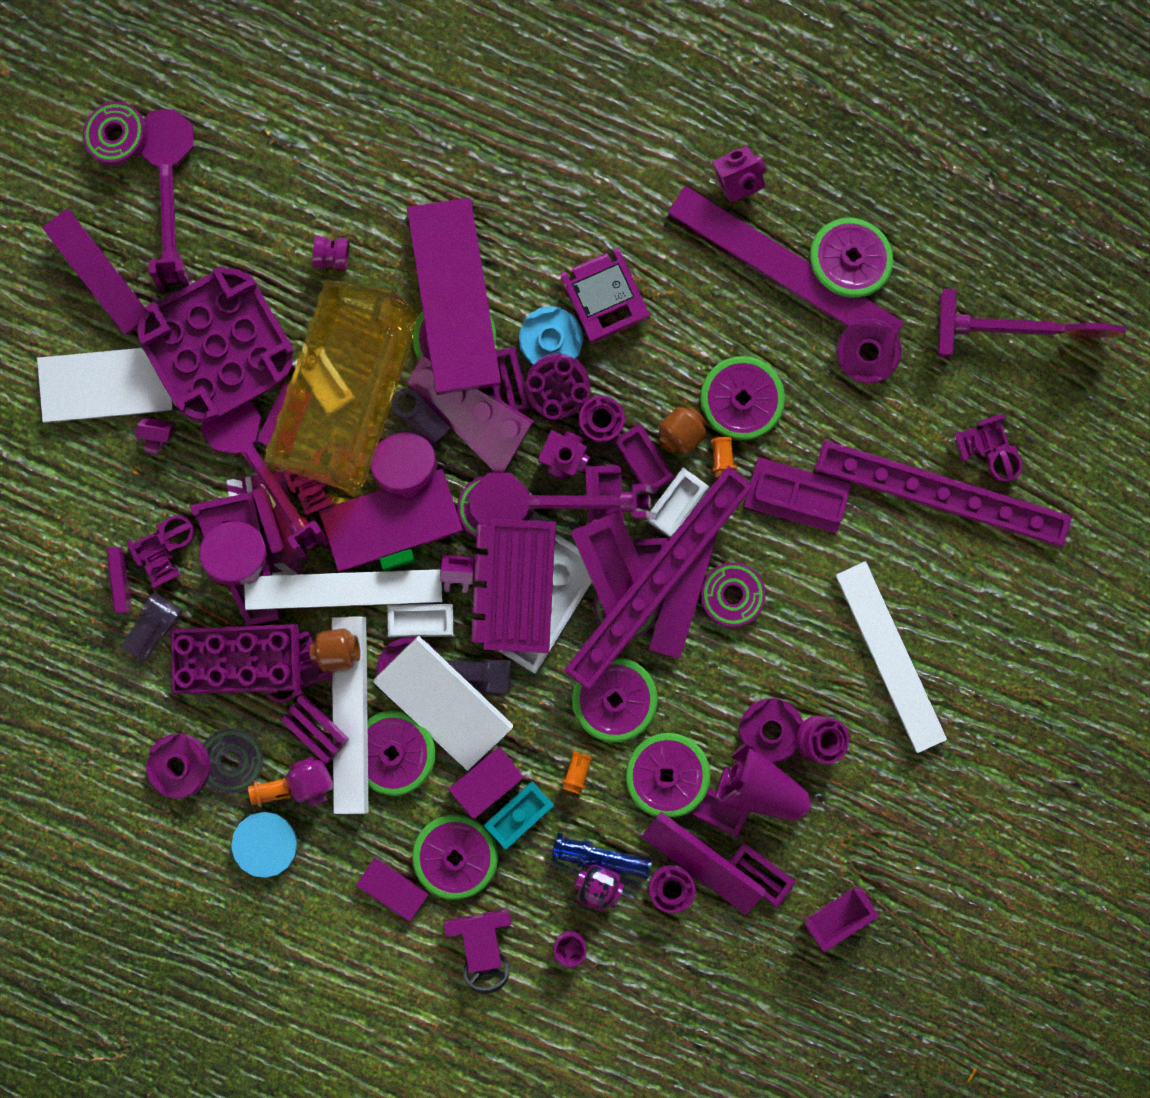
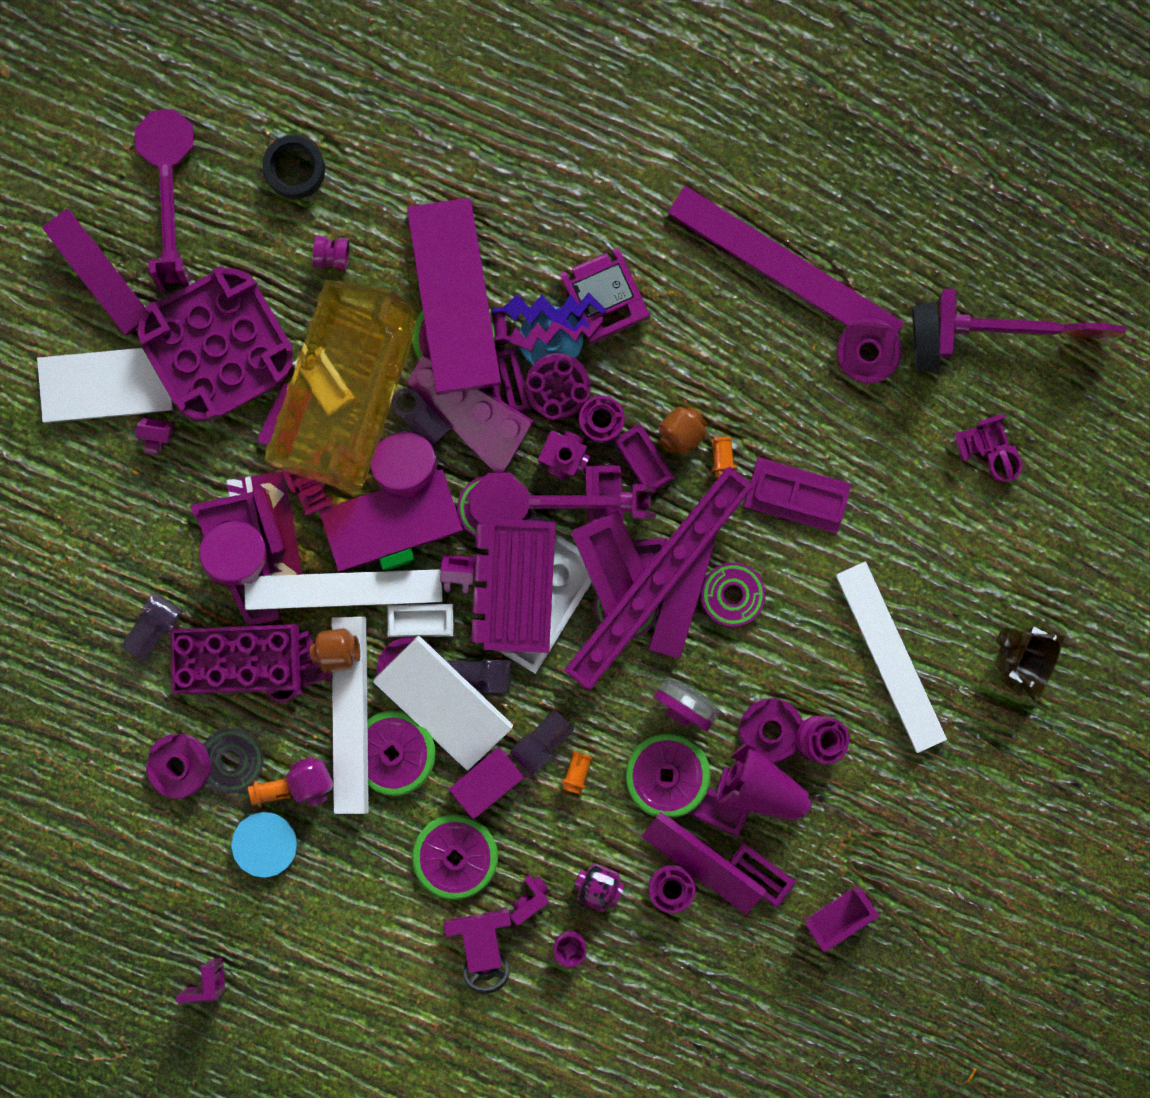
magenta tile [83,101,148,166] -> none
magenta tile [106,547,132,614] -> none
magenta piece [127,515,196,589] -> none
magenta piece [200,401,330,563] -> none
magenta tile [280,695,349,764] -> none
magenta tile [356,857,429,922] -> none
teal plate [484,781,554,850] -> none
clear blue pin [551,832,652,880] -> none
magenta wheel [572,657,657,742] -> none
white tile [646,468,709,538] -> none
magenta wheel [700,356,785,441] -> none
magenta brick [712,146,767,203] -> none
magenta wheel [810,218,893,298] -> none
magenta tile [814,440,1072,548] -> none
none -> magenta panel [176,958,226,1003]
none -> black tyre [263,135,325,199]
none -> piece [490,292,606,352]
none -> clear purple piece [509,709,575,776]
none -> magenta bracket [510,874,551,926]
none -> piece [652,676,721,733]
none -> black tyre [912,301,940,373]
none -> dark brown helmet [996,627,1064,703]

